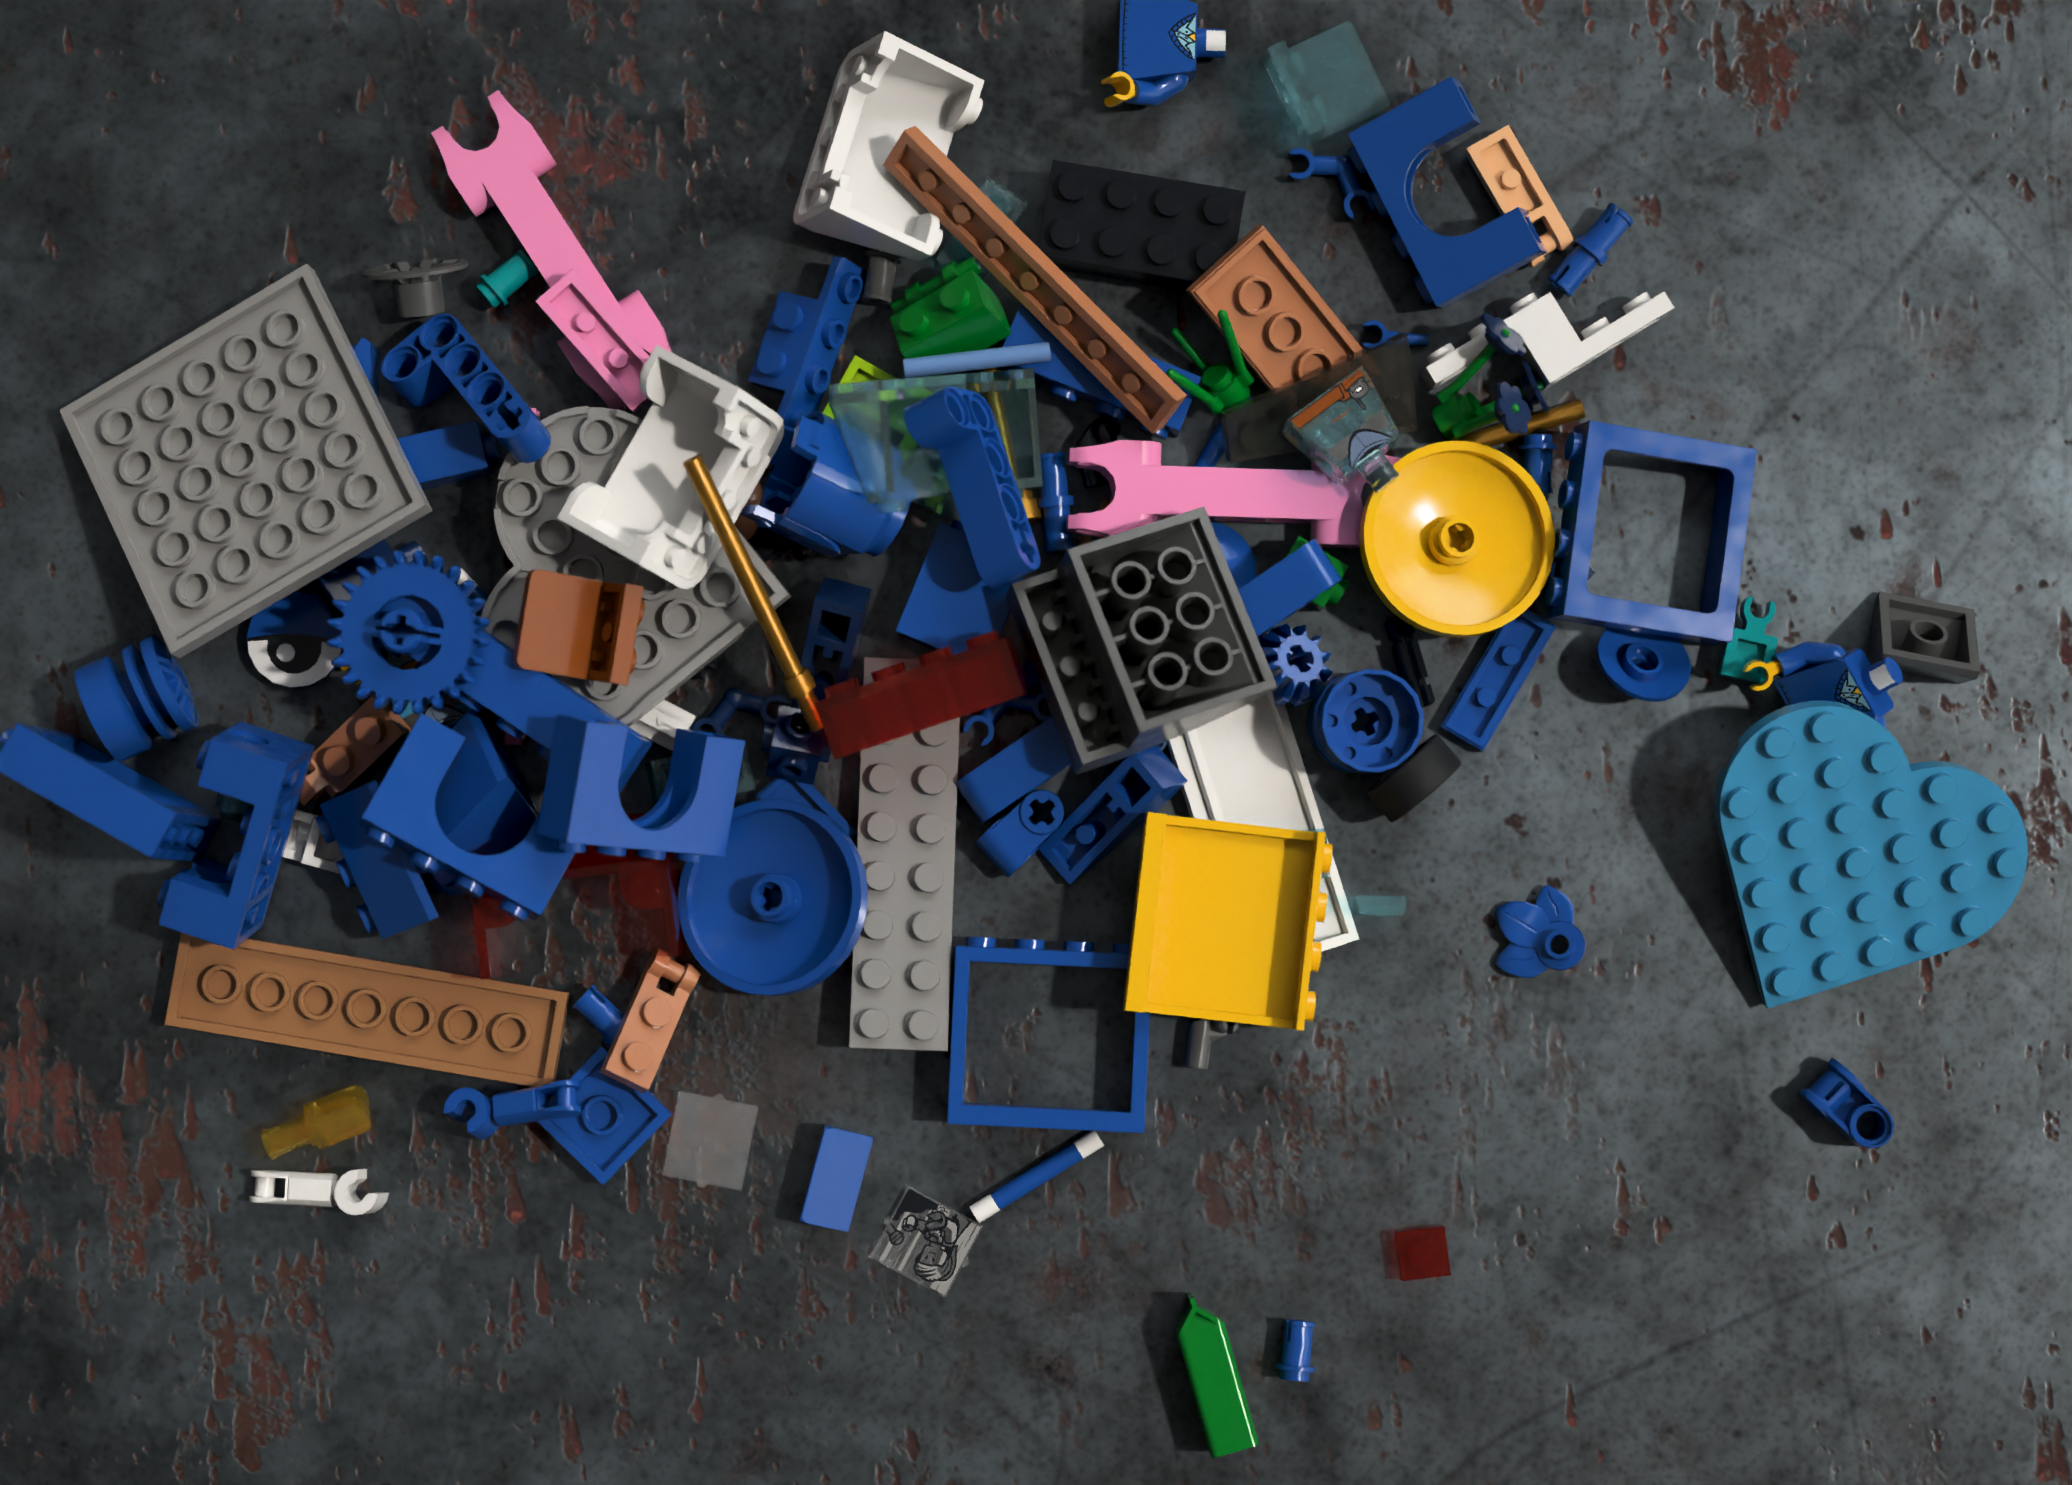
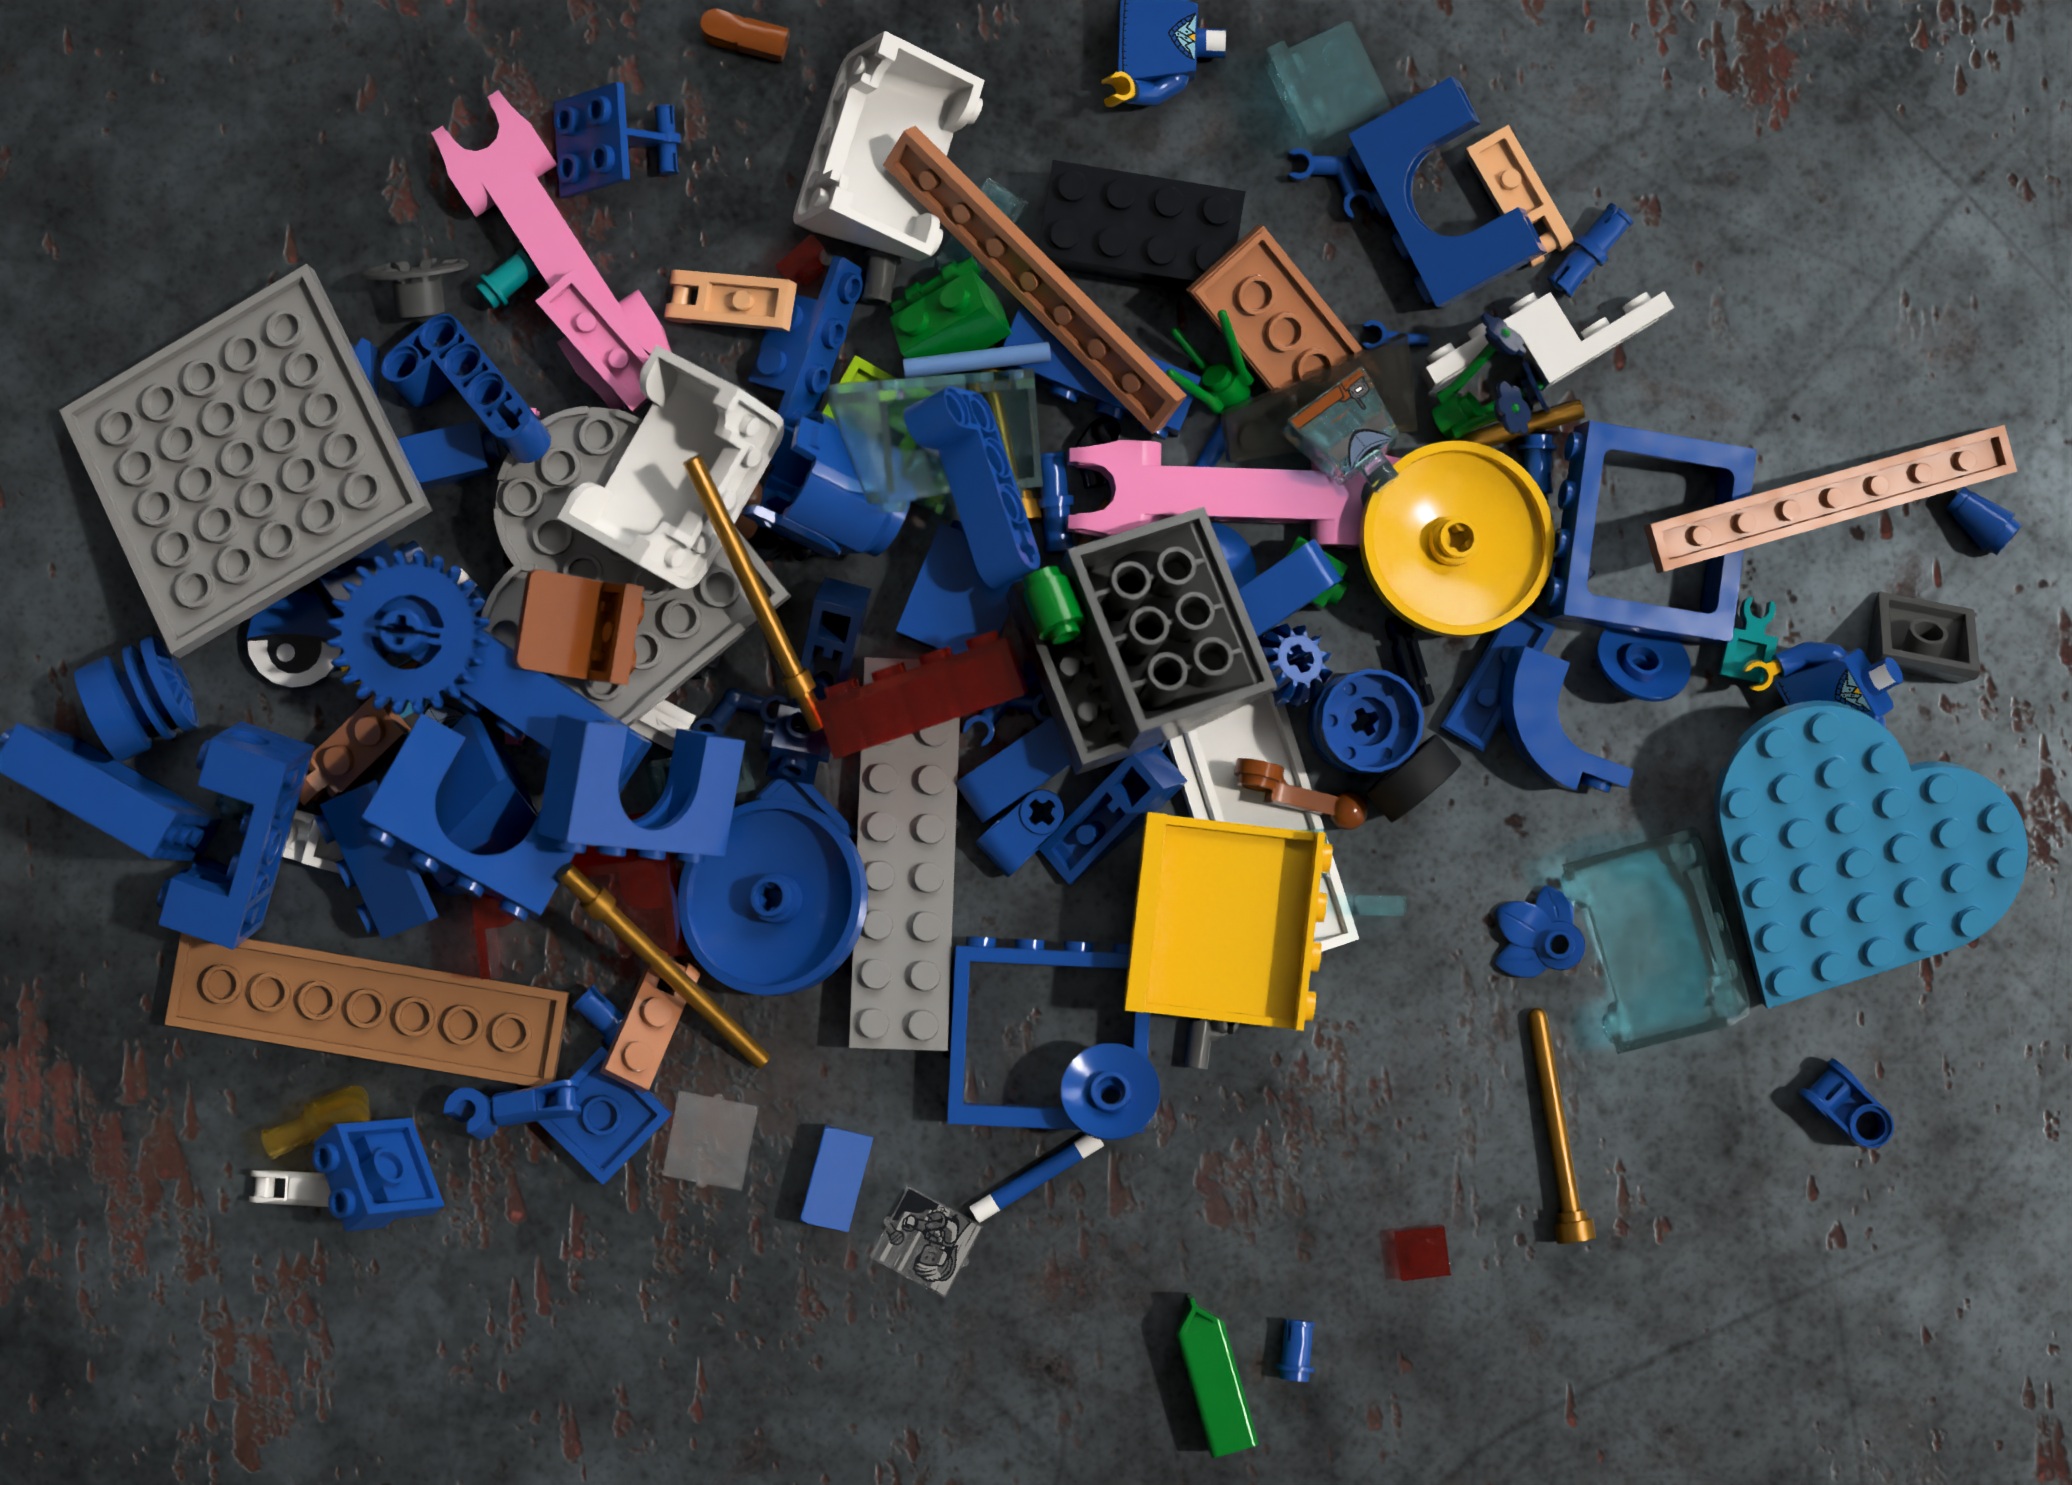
none -> blue plate [312,1118,445,1232]
none -> blue plate [554,82,681,198]
none -> pearl gold bar [557,863,770,1069]
none -> light nougat plate [664,270,797,332]
none -> dark orange bar [700,9,790,63]
none -> clear red plate [775,234,827,286]
none -> green brick [1023,566,1086,644]
none -> blue dish [1061,1043,1160,1141]
none -> dark orange piece [1234,758,1368,830]
none -> blue arch [1500,646,1634,793]
none -> pearl gold piece [1528,1008,1596,1244]
none -> clear light blue windscreen [1561,827,1750,1054]
none -> plate [1644,425,2017,573]
none -> blue cone [1946,487,2022,556]

